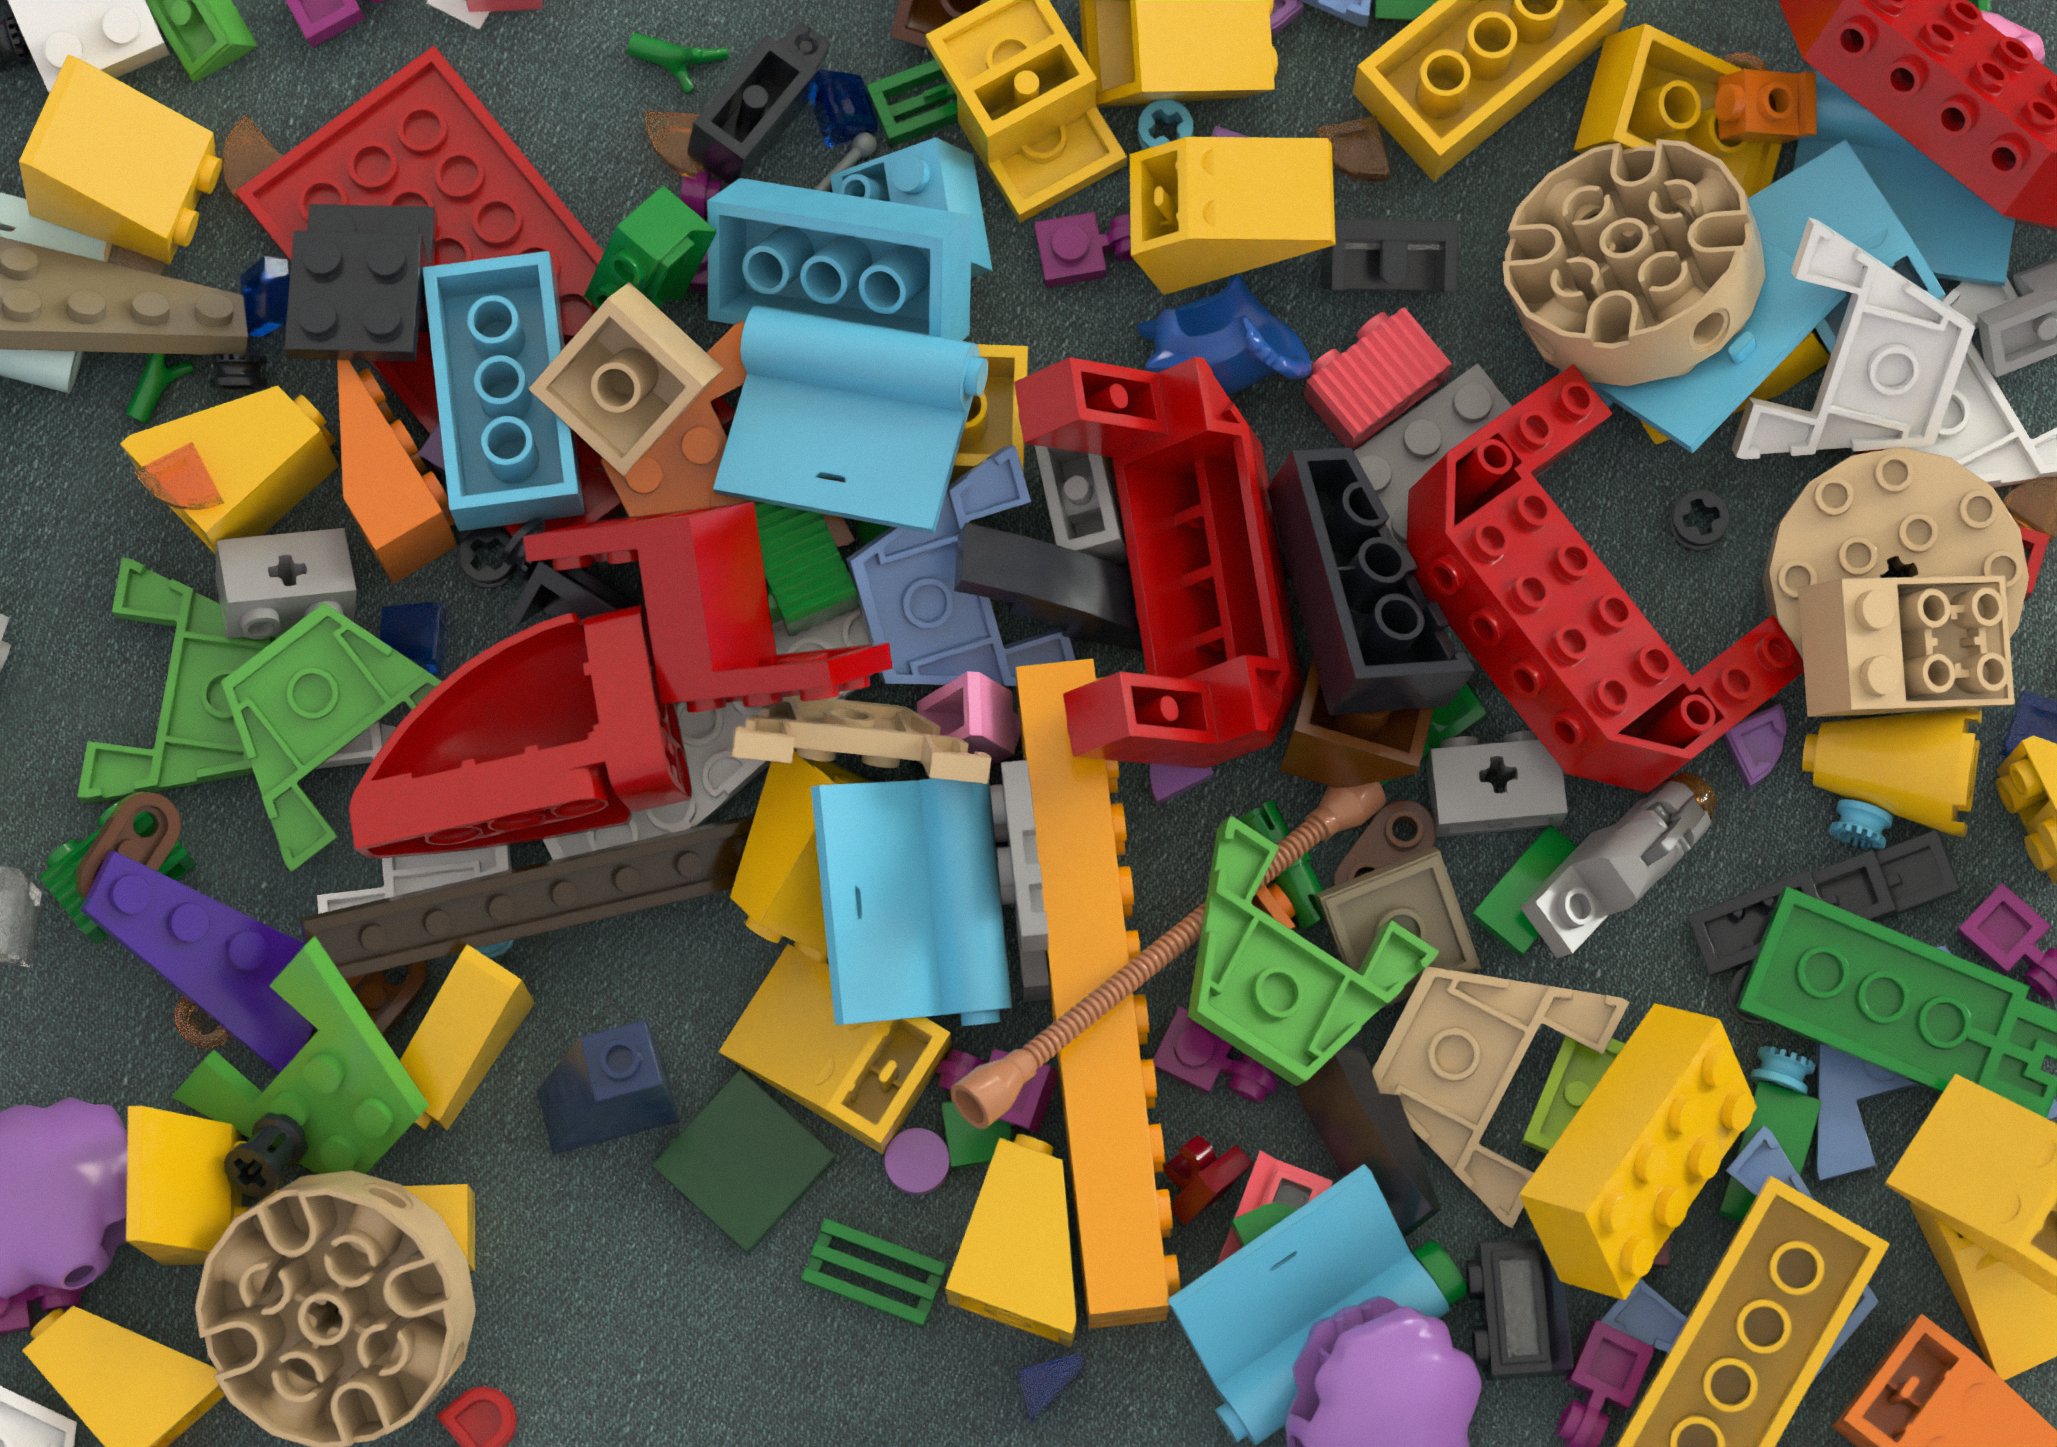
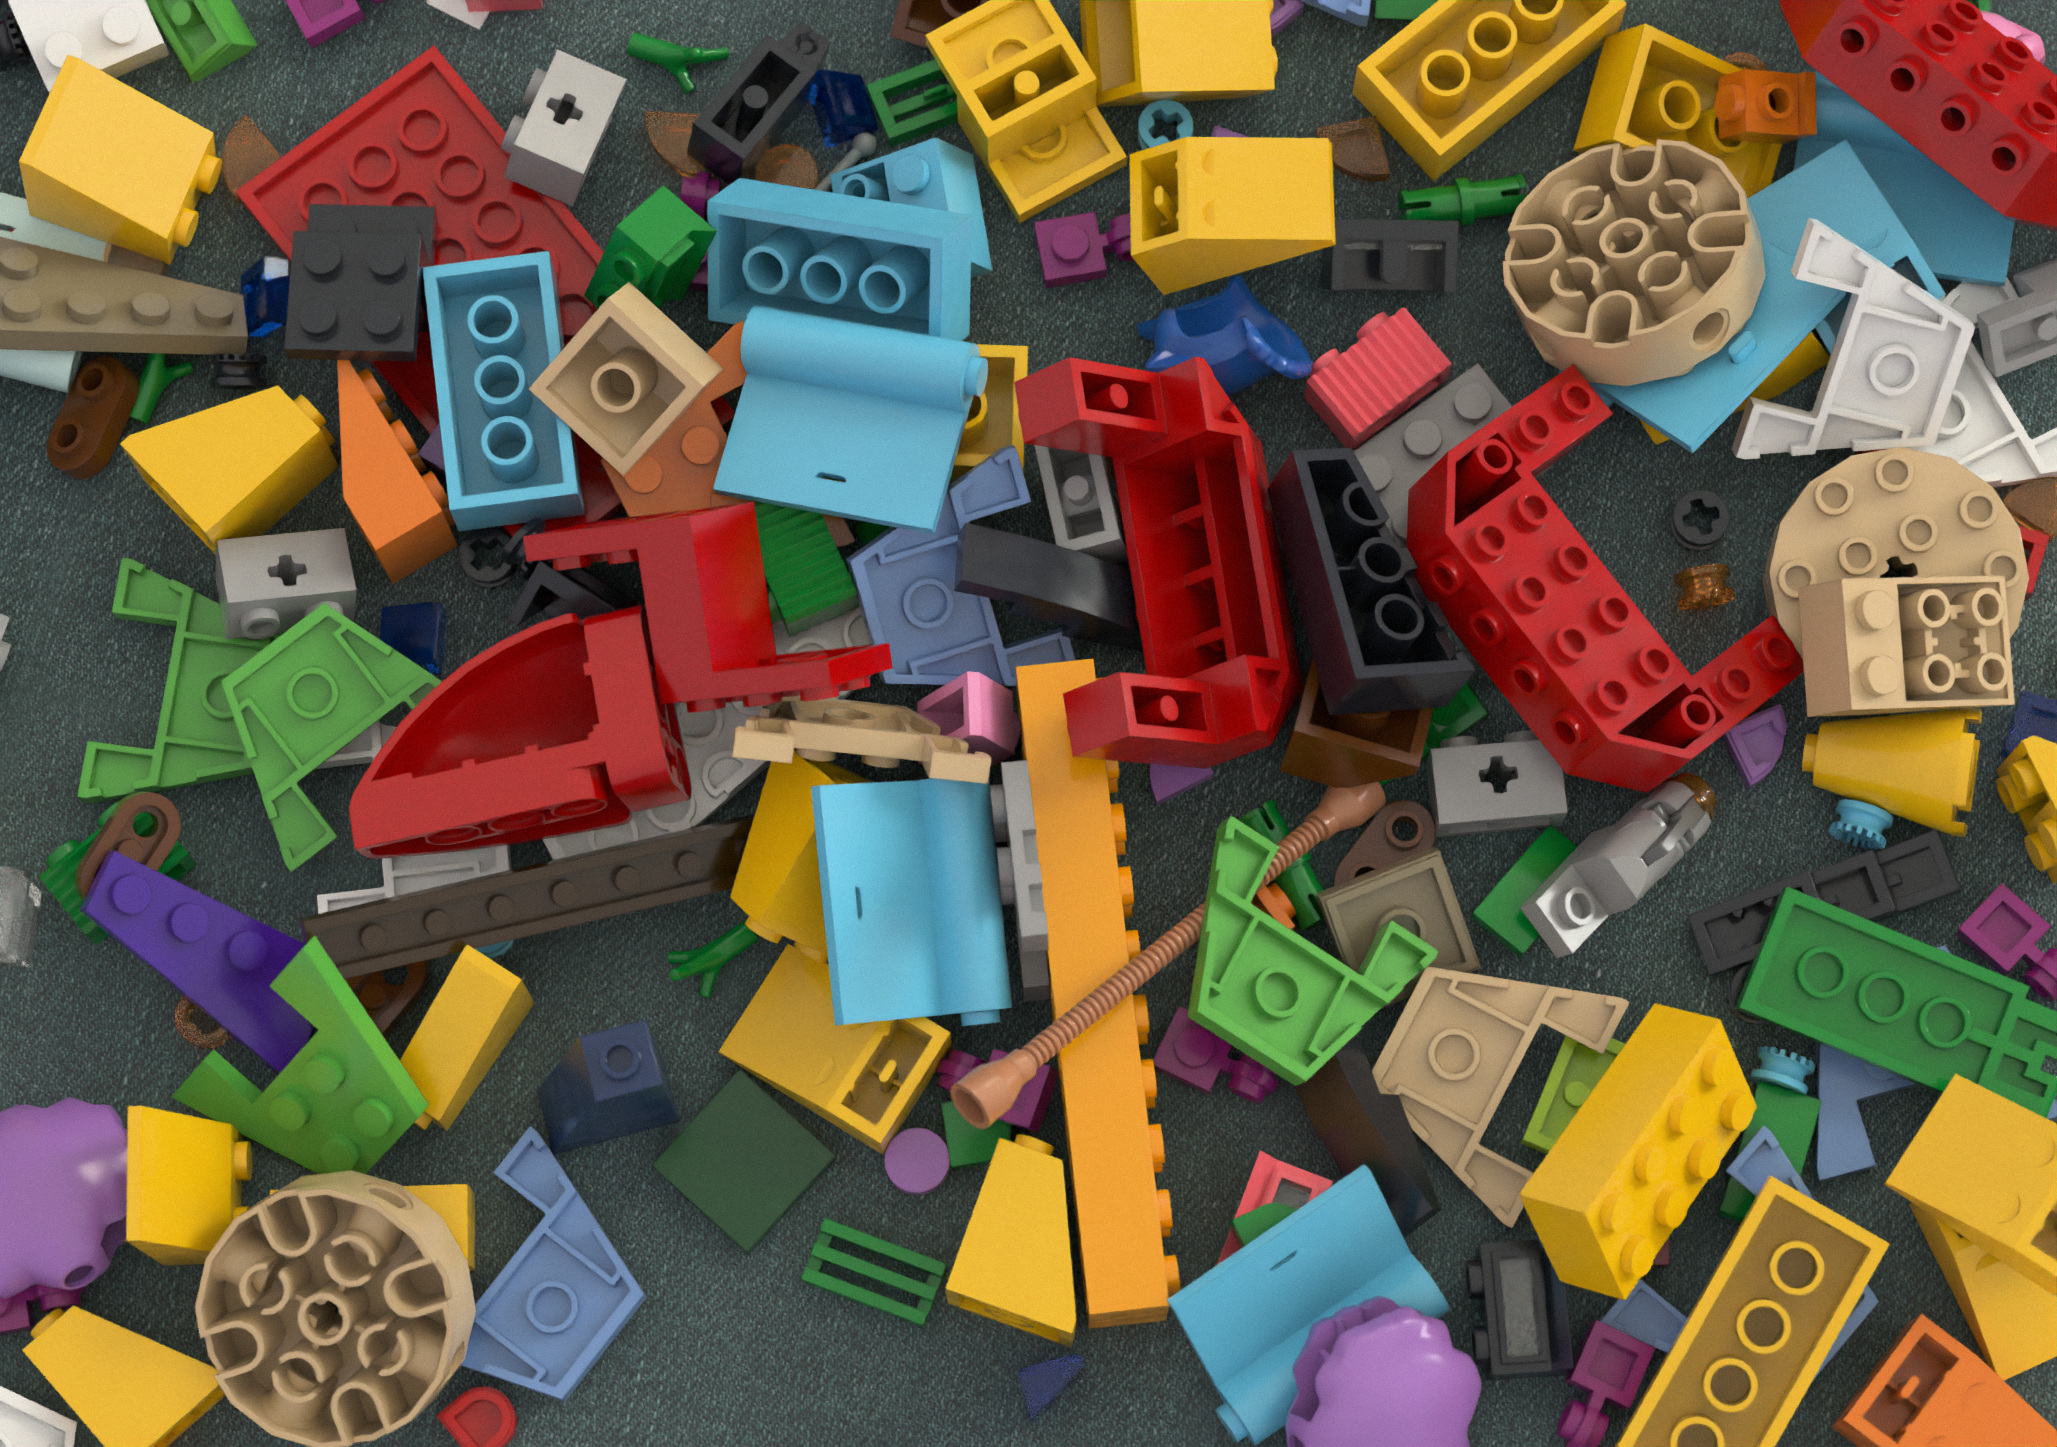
clear orange tile [134,442,224,510] -> none
black bush [224,1113,308,1198] -> none
dark red tile [1163,1135,1254,1226] -> none
green tile [1411,1240,1467,1308] -> none
none -> reddish brown plate [46,356,139,480]
none -> medium blue wing [460,1126,647,1402]
none -> brick [501,49,627,207]
none -> green bar [667,920,758,998]
none -> clear orange tile [756,144,819,190]
none -> green pin [1397,174,1528,227]
none -> clear orange bush [1673,564,1735,611]

